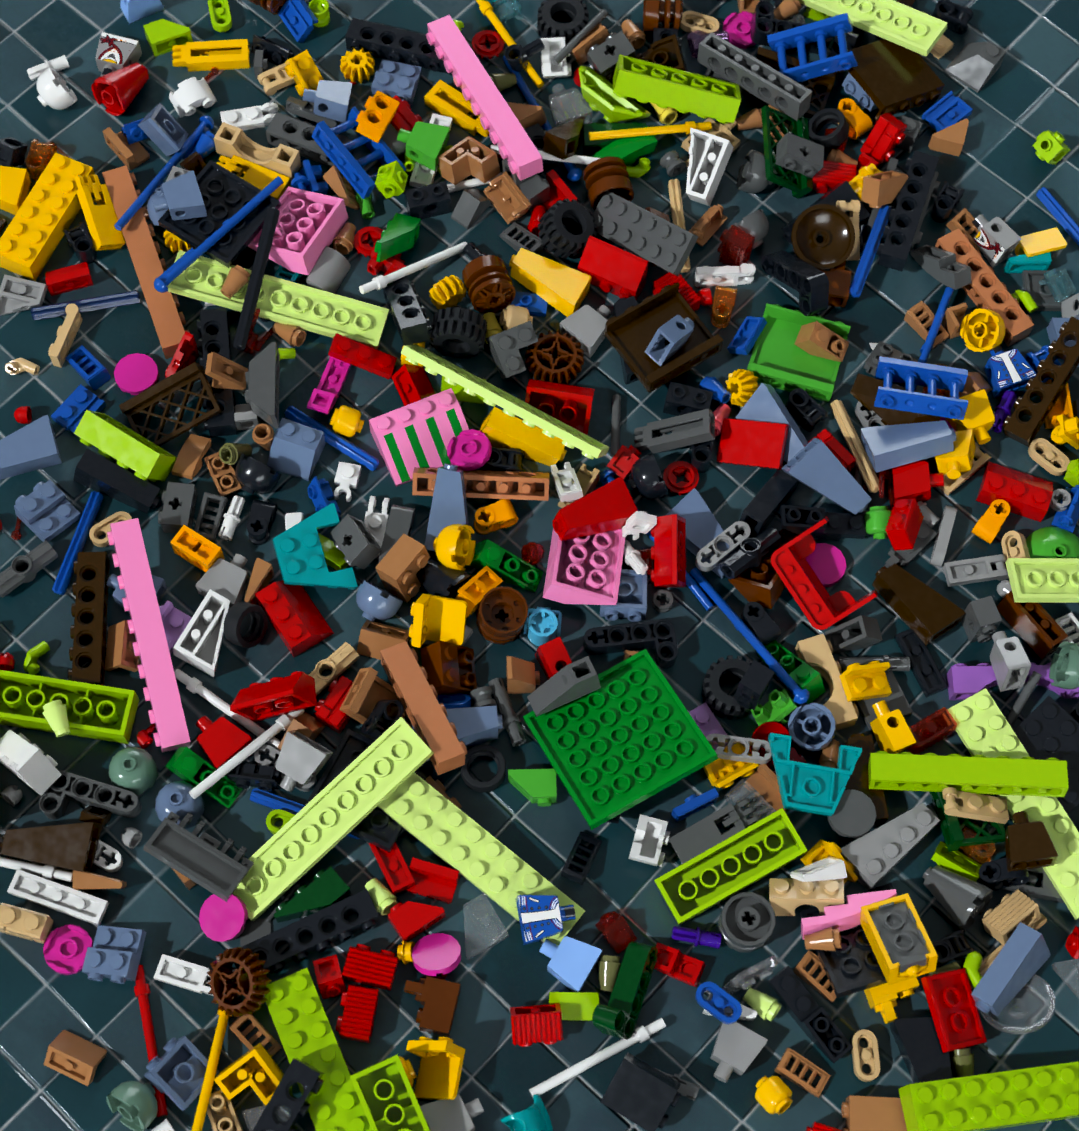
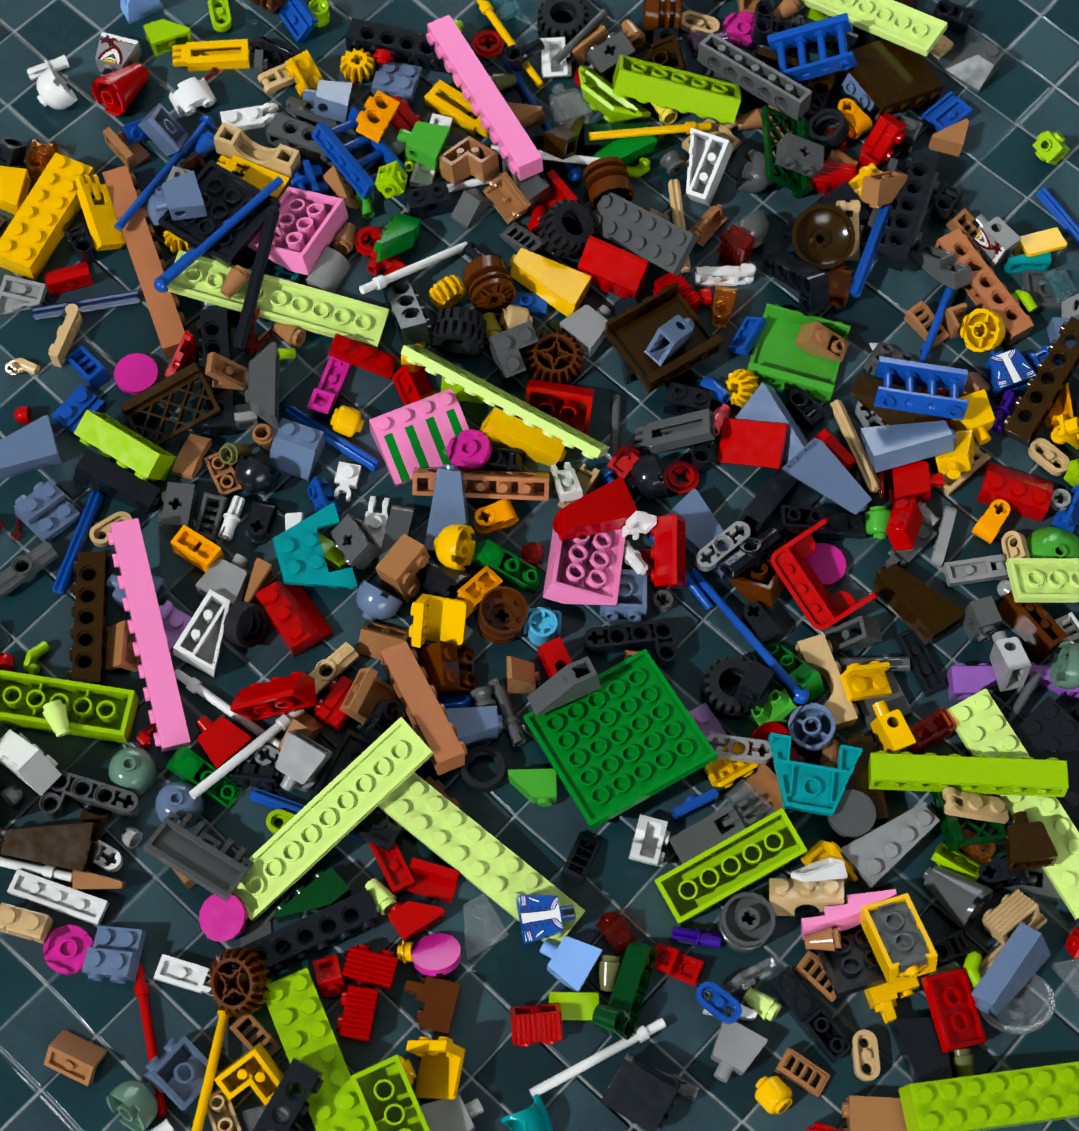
none -> red plate [373,49,394,65]

